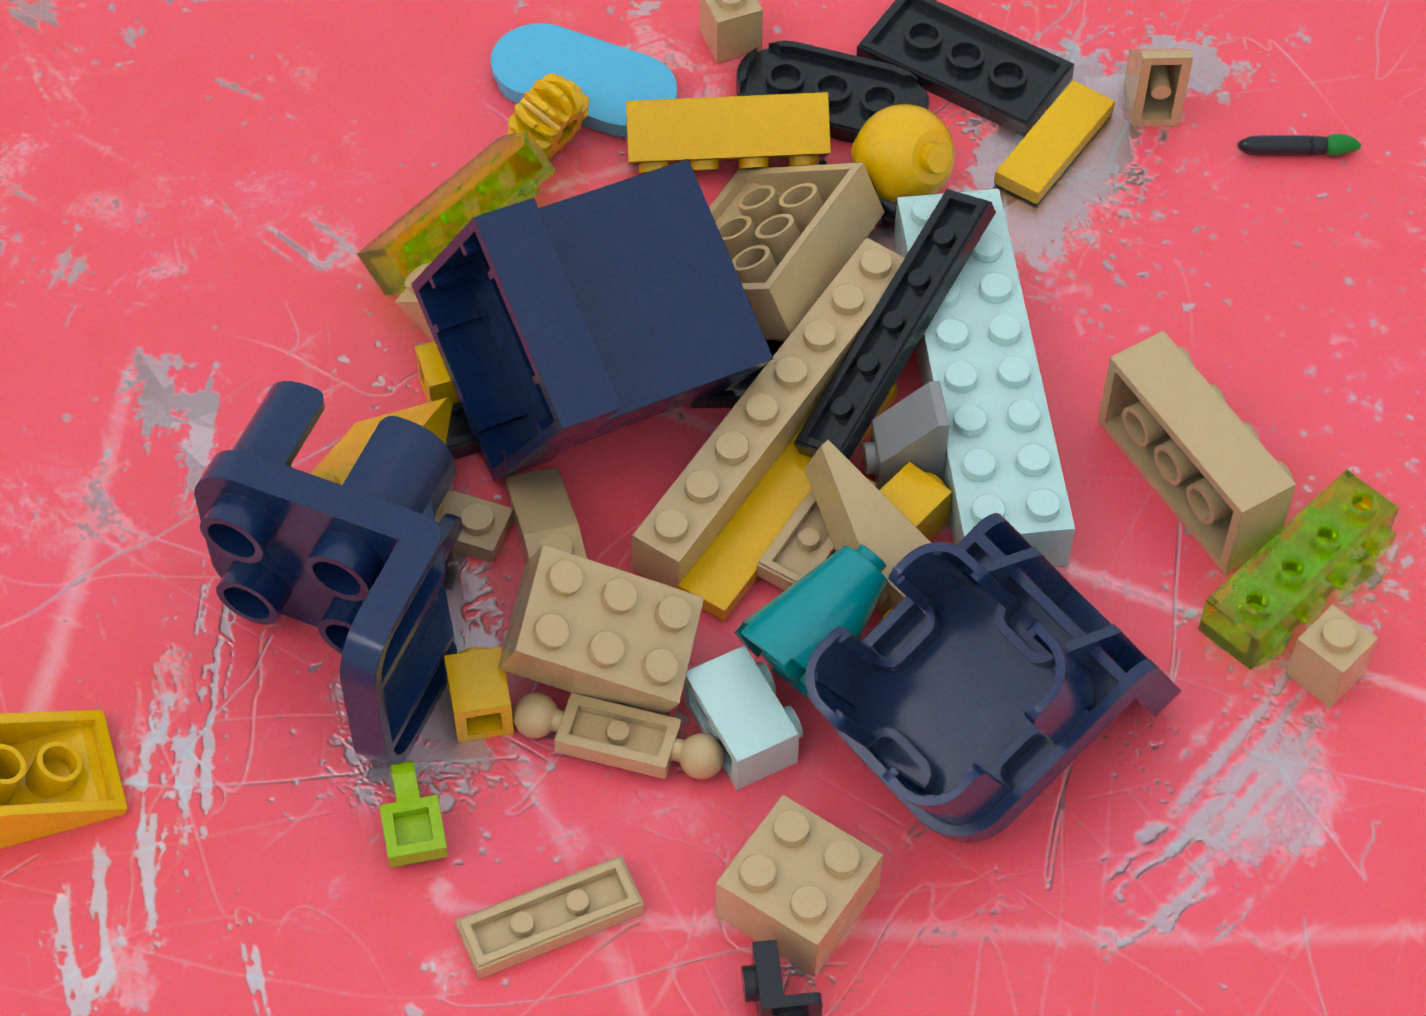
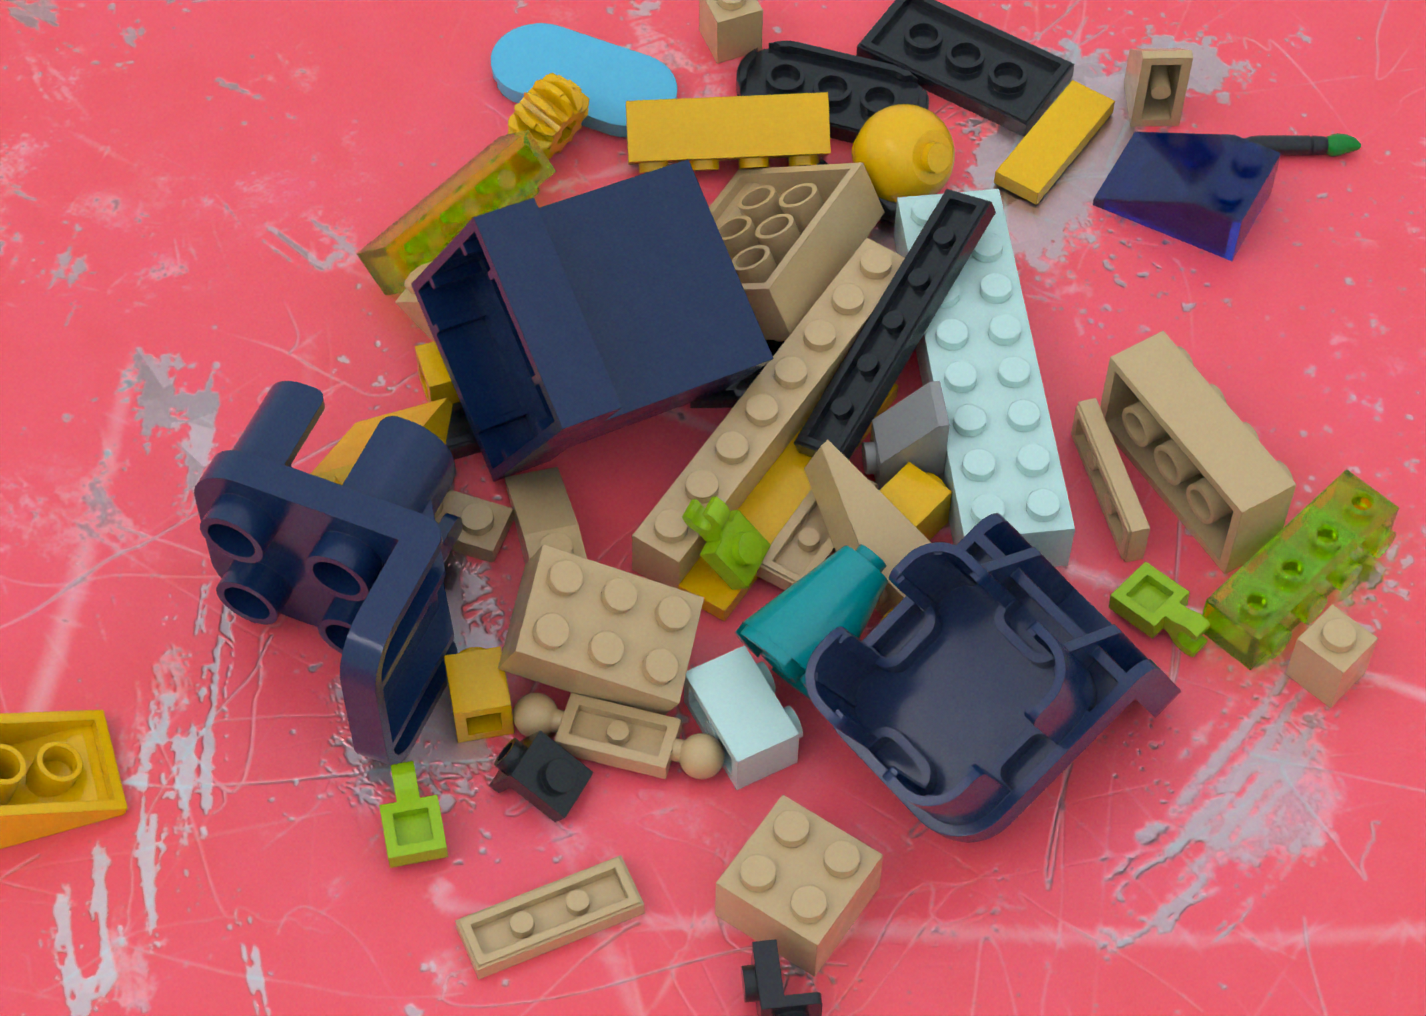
none -> black bracket [489,730,594,822]
none -> lime plate [682,496,771,590]
none -> tan tile [1071,398,1150,562]
none -> clear blue slope [1093,132,1281,261]
none -> lime plate [1109,561,1211,657]

